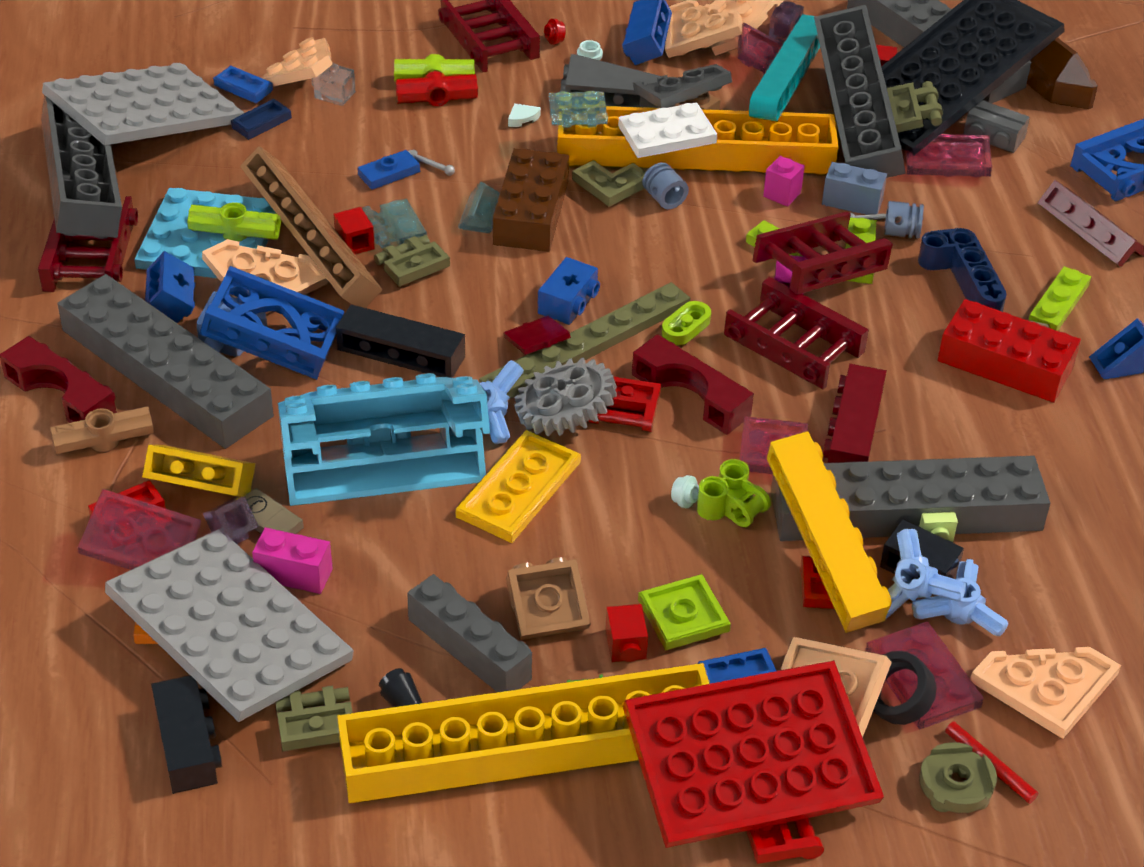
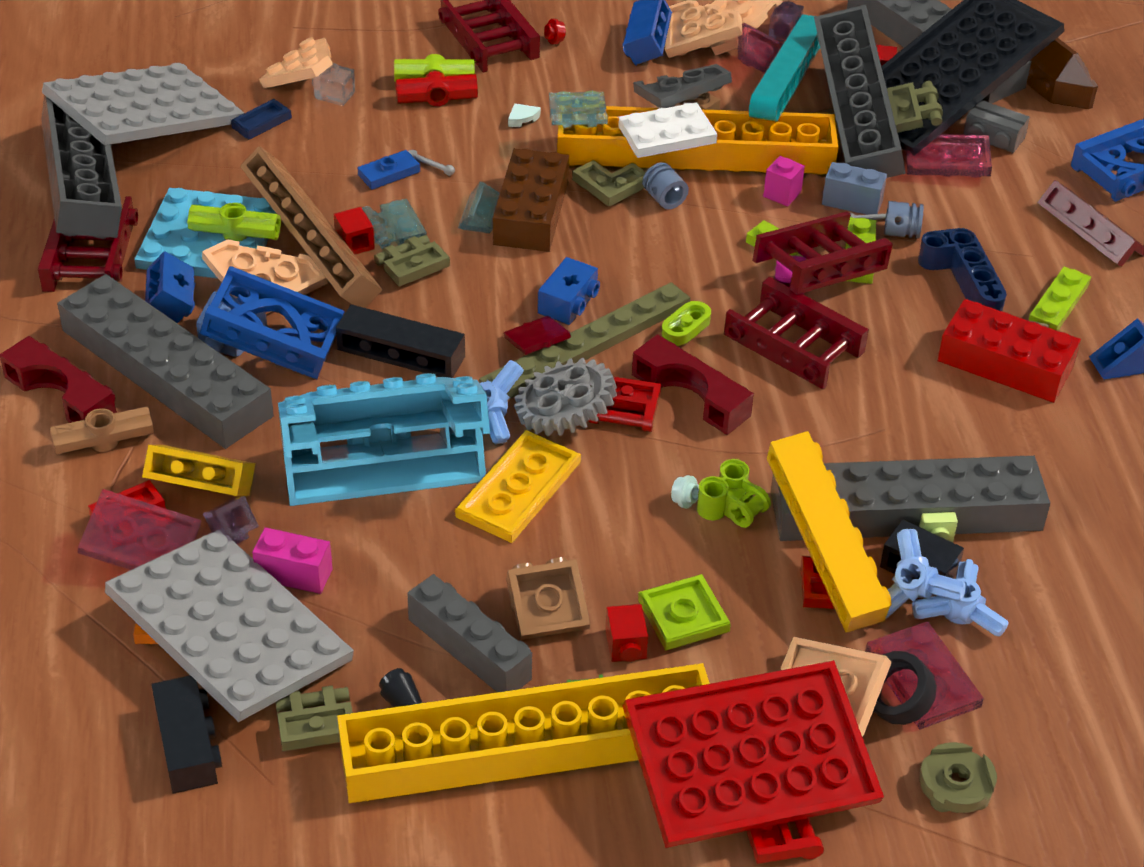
blue plate [213,65,273,103] -> none
dark tan tile [232,488,304,534] -> none
dark grey slope [560,54,660,108] -> none
light aqua plate [577,40,603,60] -> none
blue plate [698,648,776,684] -> none
clear pink plate [740,416,808,474] -> none
dark red brick [823,363,887,463] -> none
red bar [945,721,1039,804] -> none
light nougat plate [970,647,1121,739] -> none

